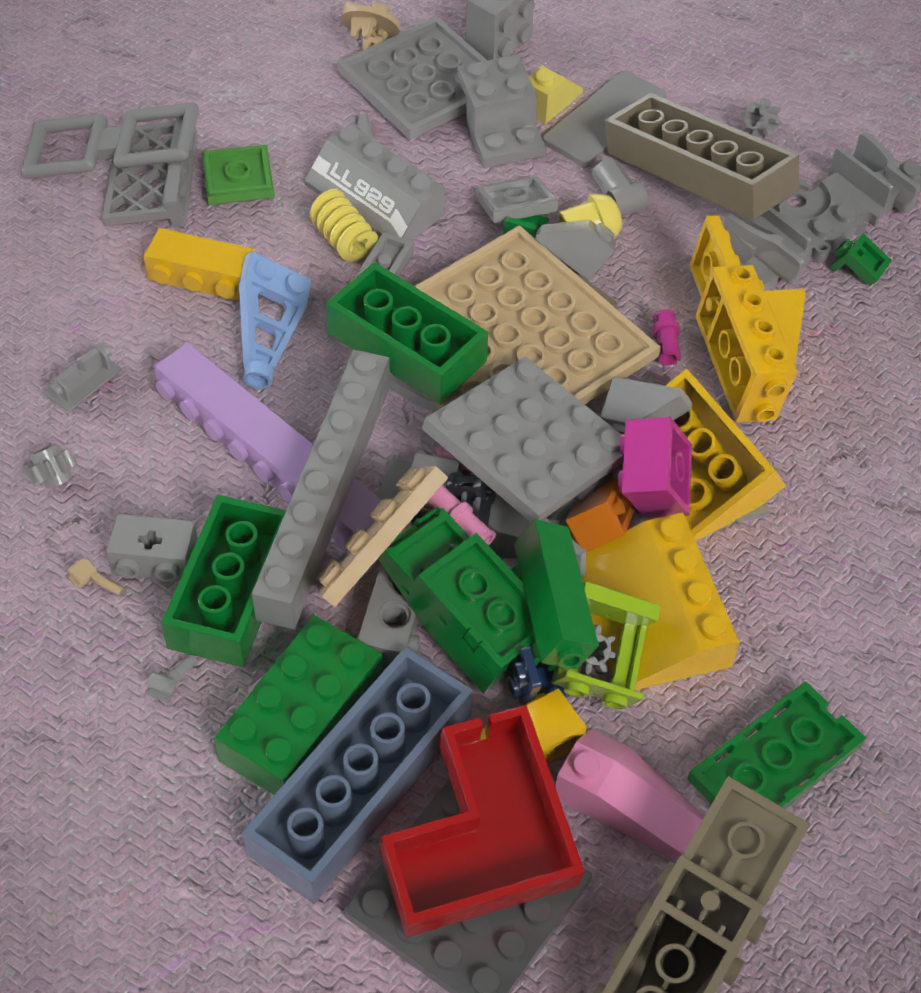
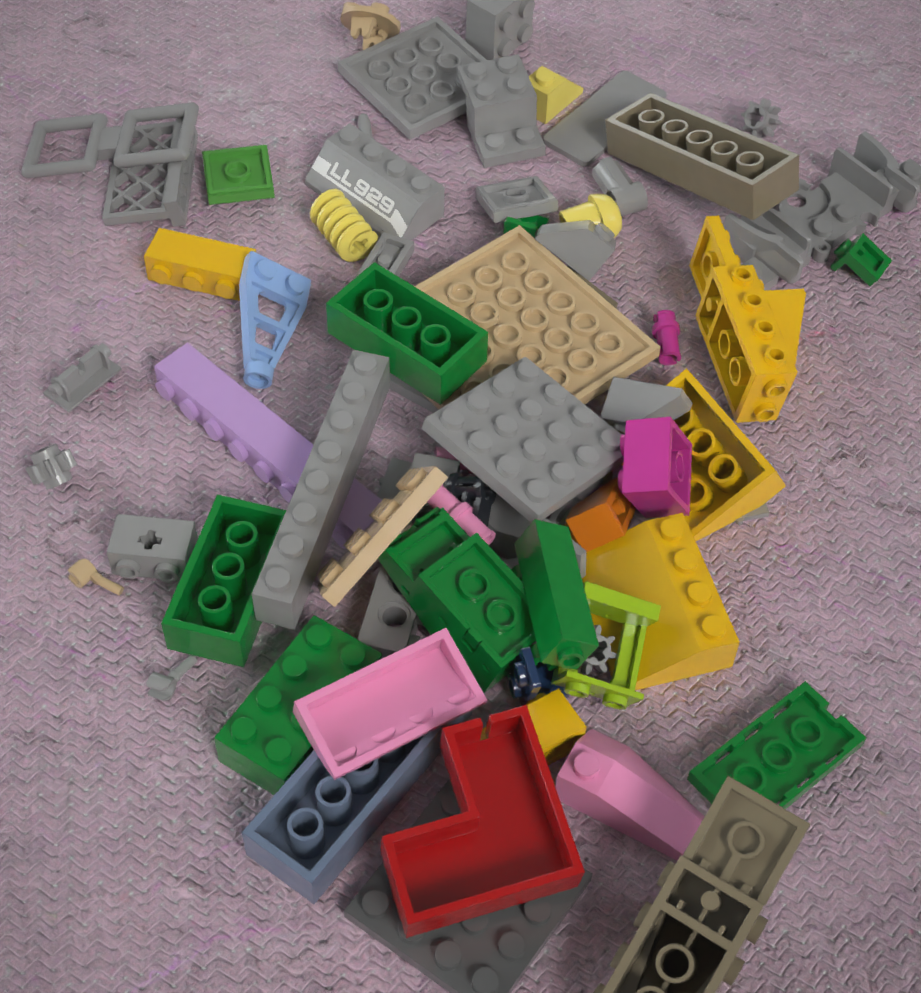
none -> bright pink slope [293,628,488,780]

